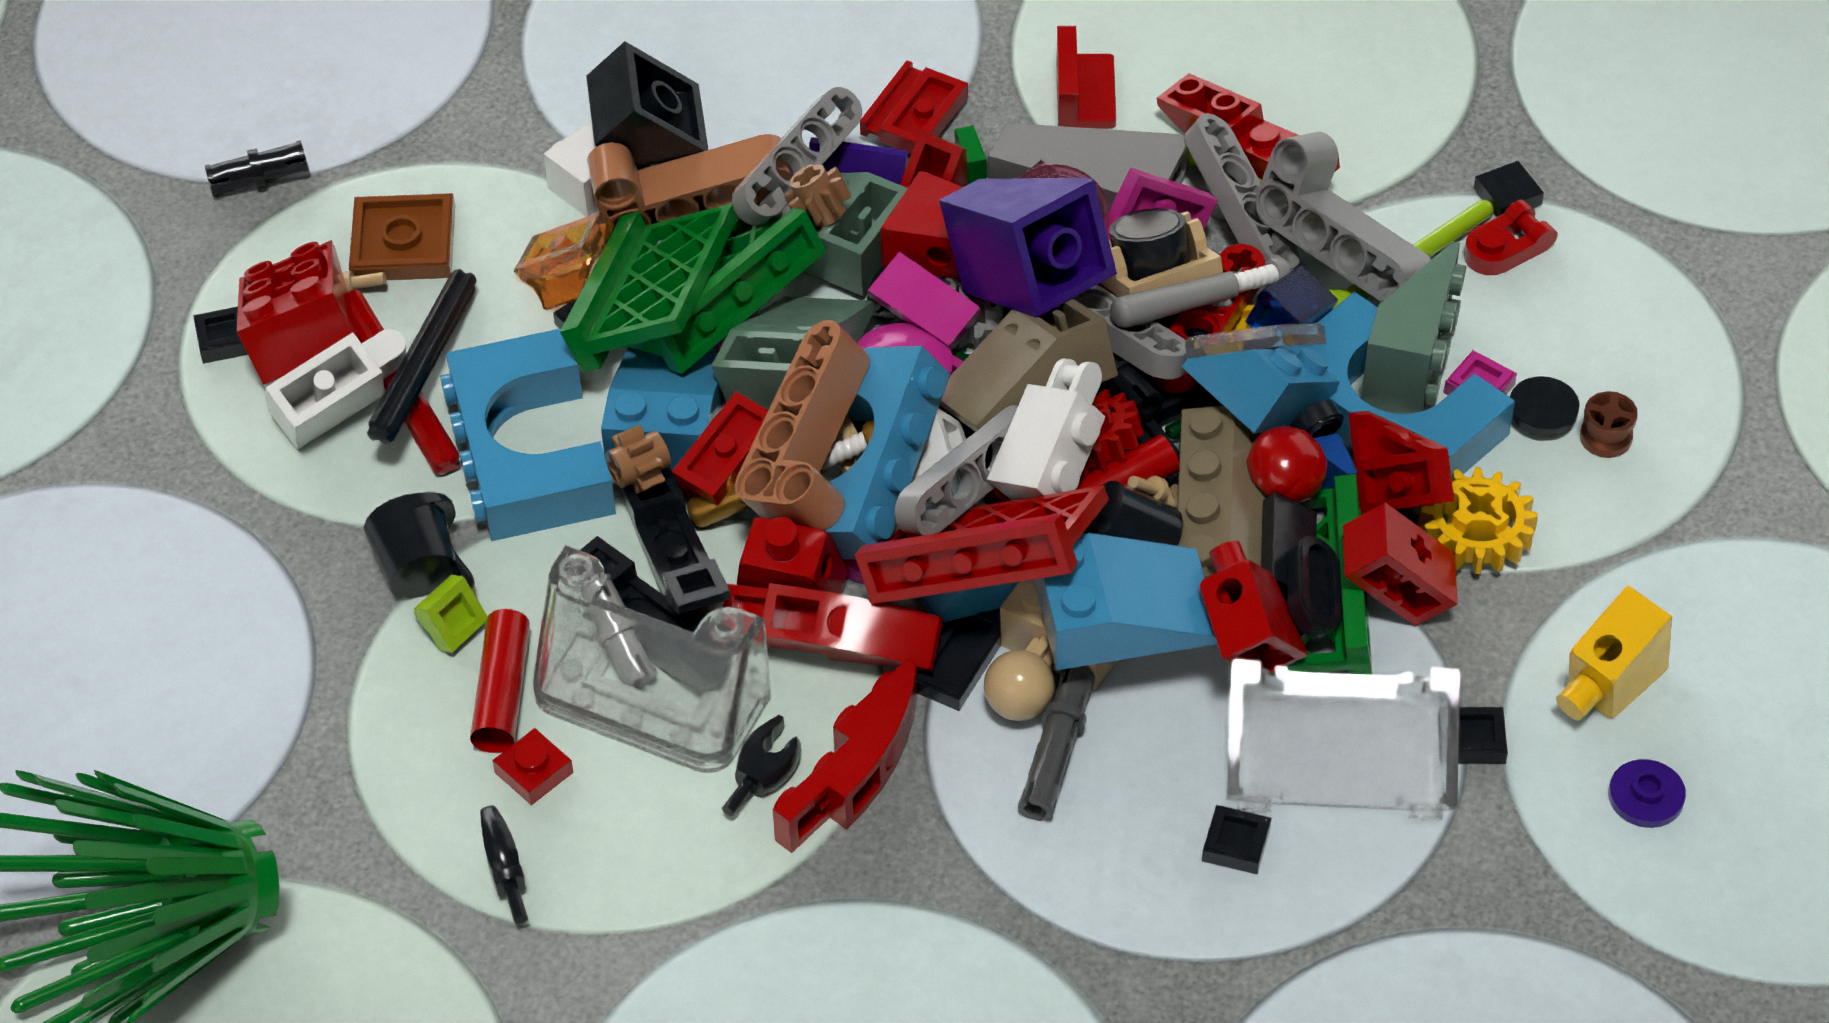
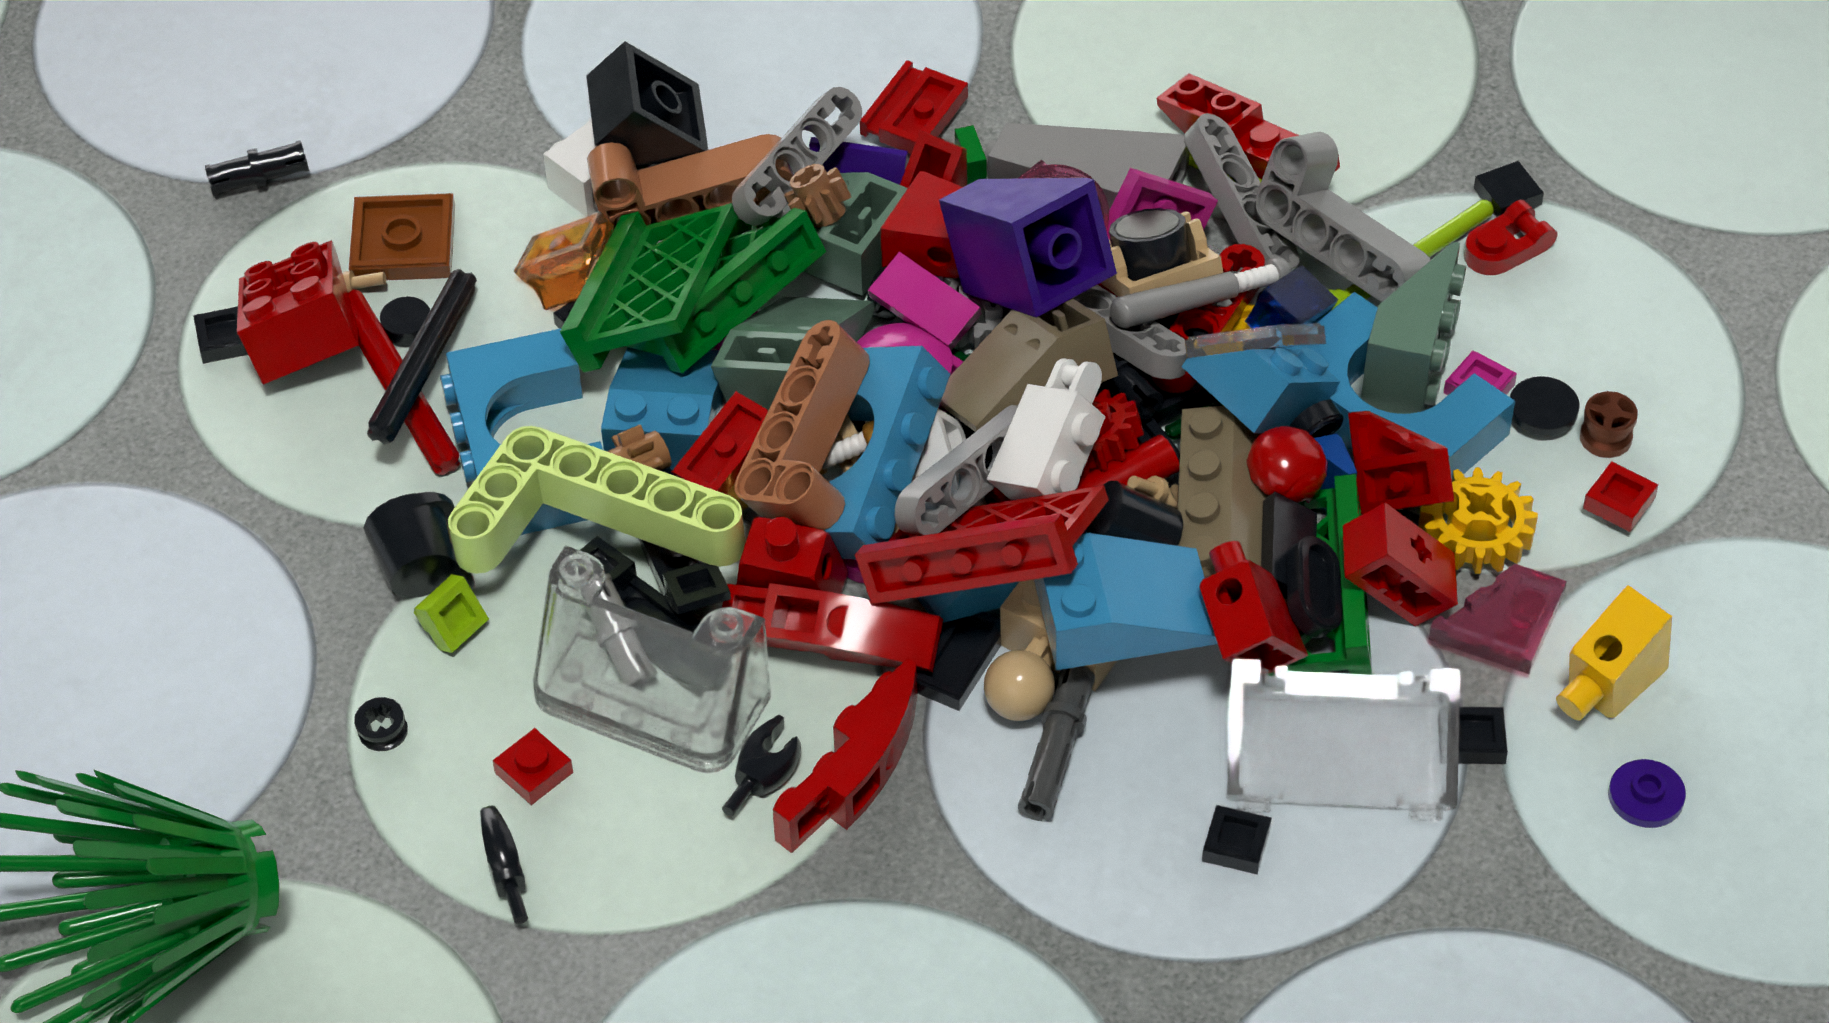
white brick [265,329,406,450] -> none
red piece [470,609,530,753] -> none
red panel [1056,26,1116,129] -> none
none -> black bush [354,697,408,751]
none -> black tile [380,296,430,346]
none -> yellowish green beam [448,426,746,574]
none -> clear pink wing [1429,564,1567,674]
none -> red plate [1583,461,1659,532]

